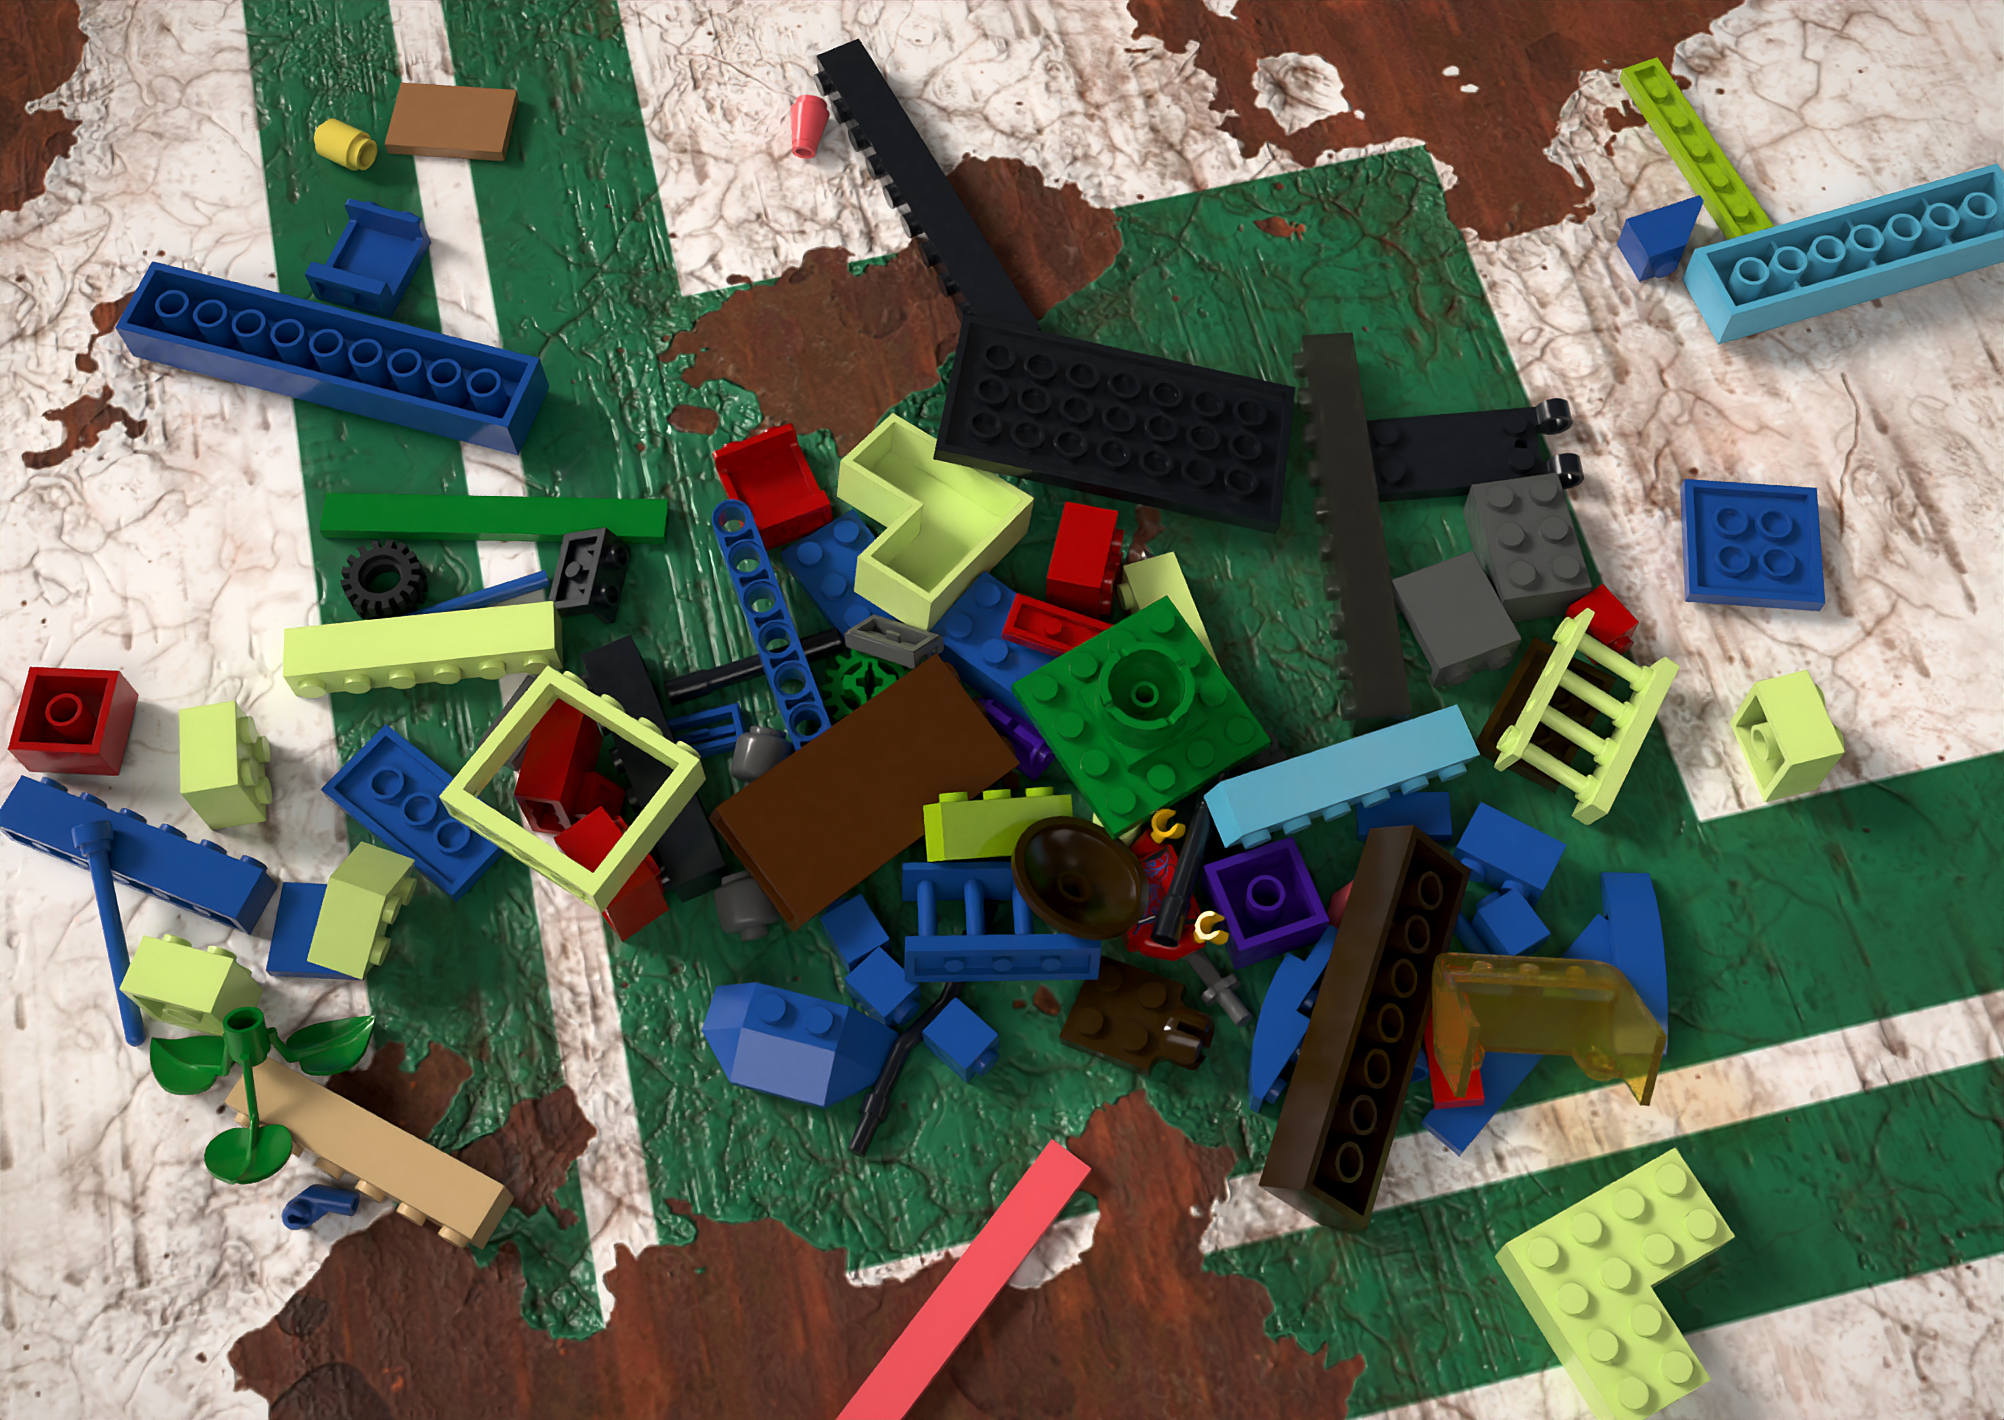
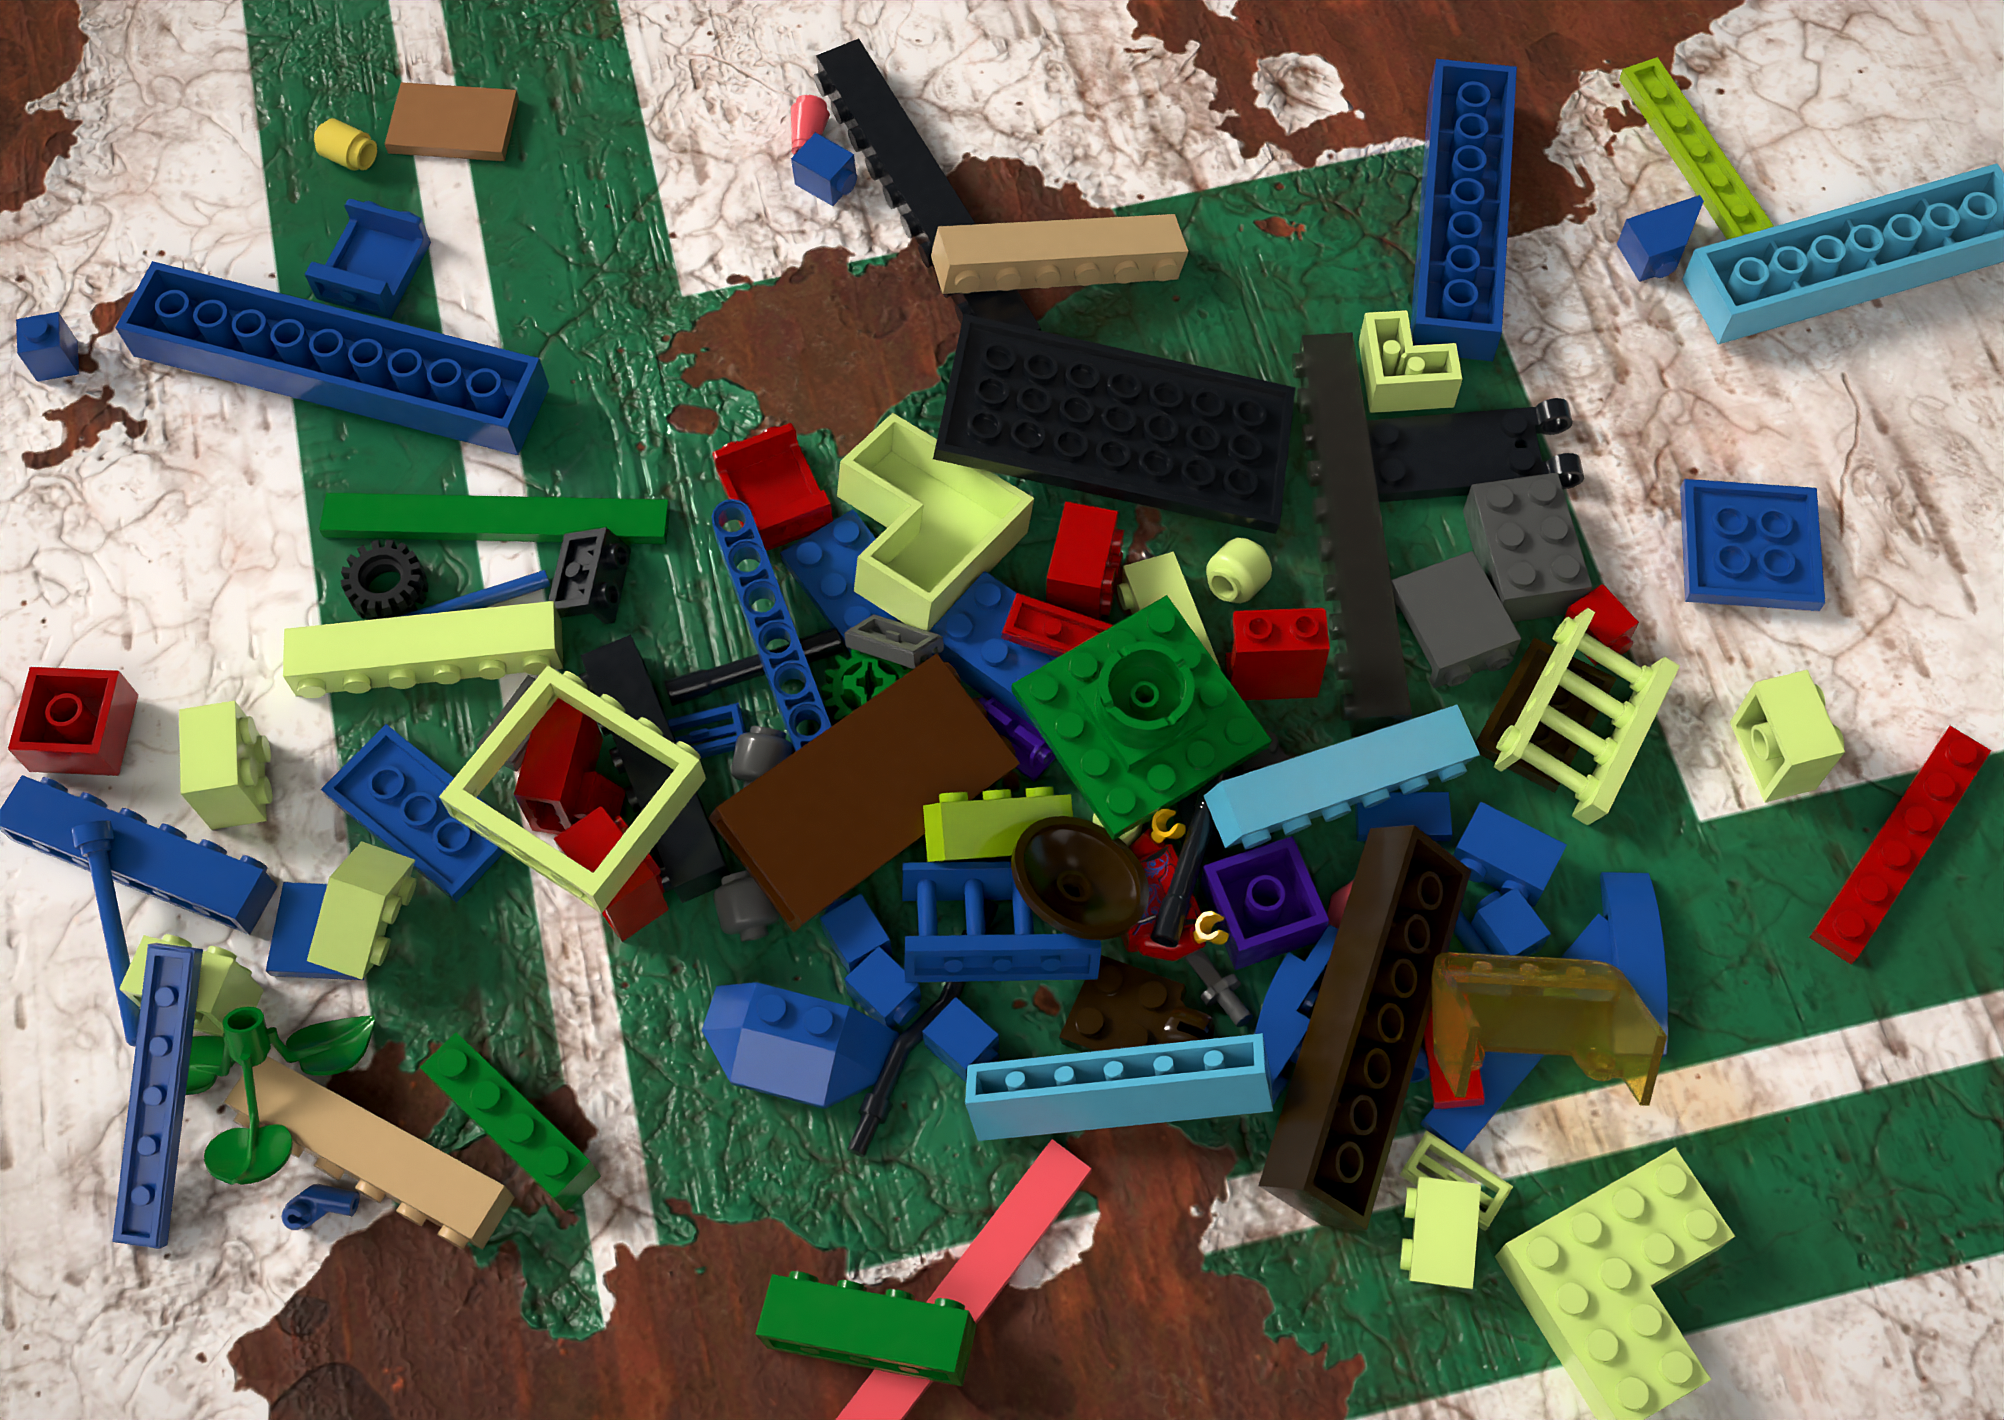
none -> blue brick [16,312,79,382]
none -> blue tile [112,943,203,1249]
none -> green brick [420,1032,601,1212]
none -> green brick [755,1271,977,1386]
none -> blue brick [791,132,857,206]
none -> tan brick [931,214,1189,294]
none -> medium azure brick [965,1033,1273,1141]
none -> yellowish green head [1206,538,1272,604]
none -> red panel [1225,608,1330,700]
none -> yellowish green brick [1359,310,1463,413]
none -> yellowish green tile [1399,1131,1513,1231]
none -> yellowish green brick [1400,1177,1481,1289]
none -> blue brick [1410,59,1517,361]
none -> red plate [1809,725,1992,964]

